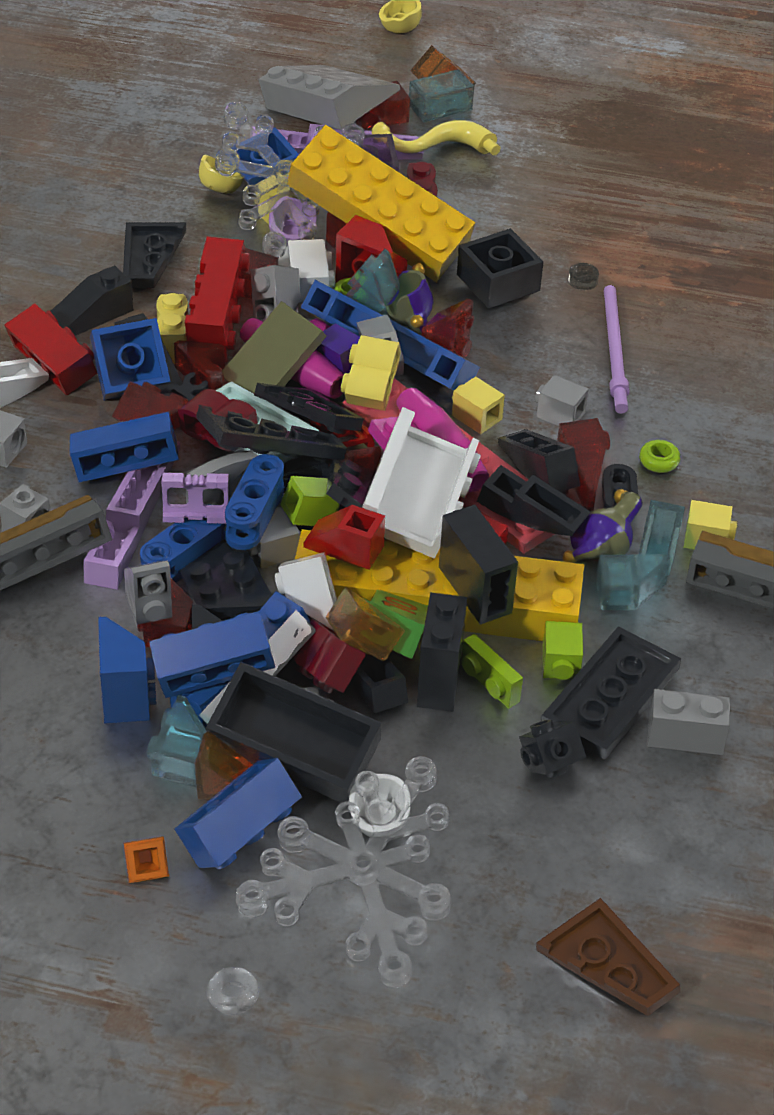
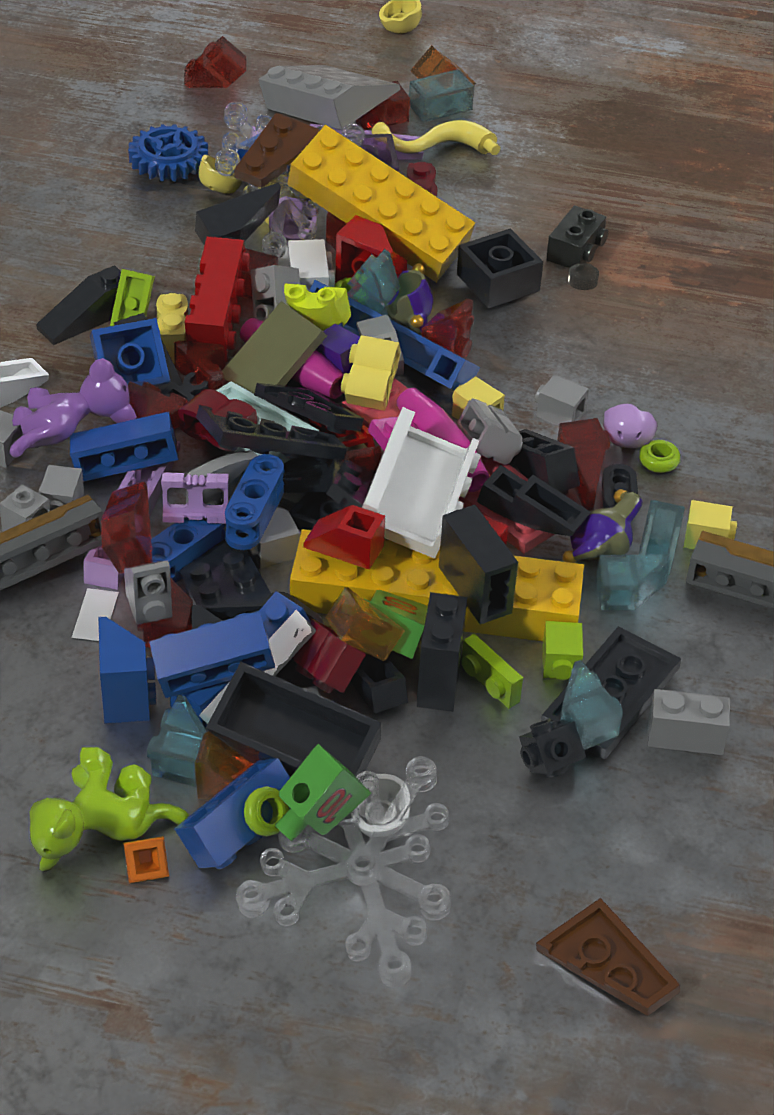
red brick [4,303,98,396] -> none
black wing [123,222,186,289] -> none
clear piece [207,967,259,1016] -> none
white slope [275,552,343,629] -> none
lime brick [280,476,340,526] -> none
lavender bar [604,285,630,414] -> none
none -> medium lavender animal [10,358,137,458]
none -> lime animal [29,747,189,872]
none -> light grey brick [38,465,84,511]
none -> white sticker [72,588,119,641]
none -> clear red slope [101,481,153,574]
none -> lime plate [110,269,155,326]
none -> blue gear [128,124,208,181]
none -> clear red slope [184,36,246,88]
none -> black slope [195,182,281,245]
none -> reddish brown wing [234,113,321,188]
none -> lime piece [244,786,289,837]
none -> bright green torso [275,744,371,841]
none -> neon yellow cylinder [284,283,351,331]
none -> light grey brick [457,398,522,465]
none -> pearl dark grey brick [546,205,608,272]
none -> clear light blue slope [560,660,623,750]
none -> lavender helmet [603,404,657,448]

